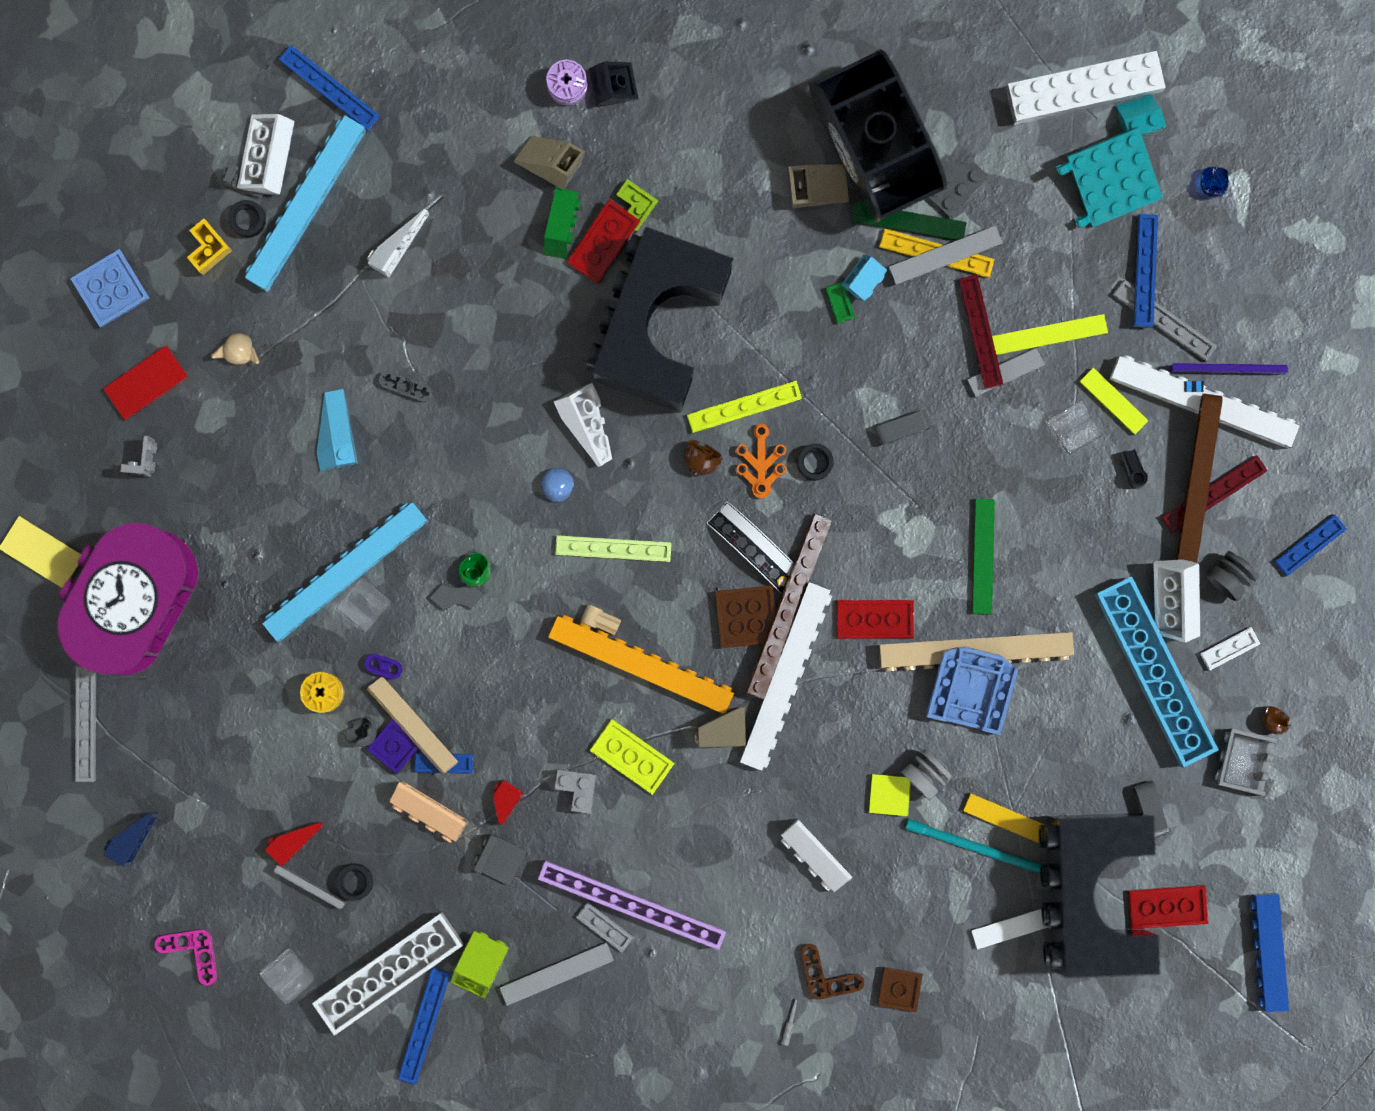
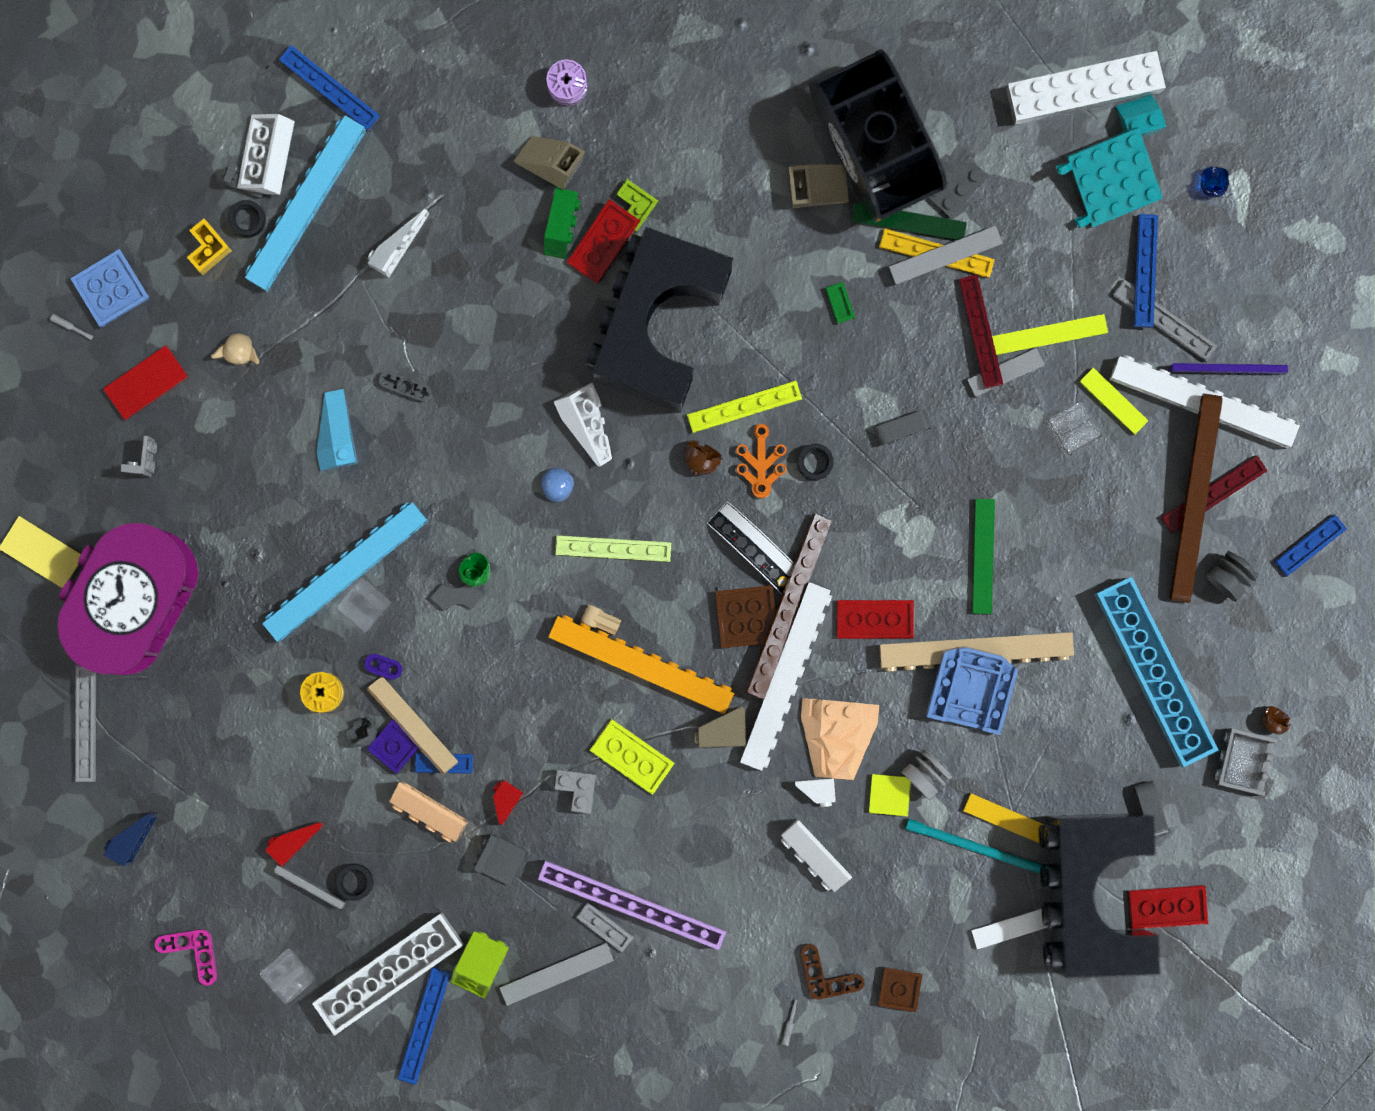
black slope [589,61,639,105] -> none
medium azure brick [841,254,887,301] -> none
black piece [1119,449,1148,489] -> none
white slope [1154,560,1200,643] -> none
sticker [1184,381,1204,392] -> none
white tile [1200,627,1260,671] -> none
blue brick [1250,893,1289,1013] -> none
none -> light grey piece [50,314,93,340]
none -> white slope [795,778,836,807]
none -> light nougat wedge [801,698,879,780]

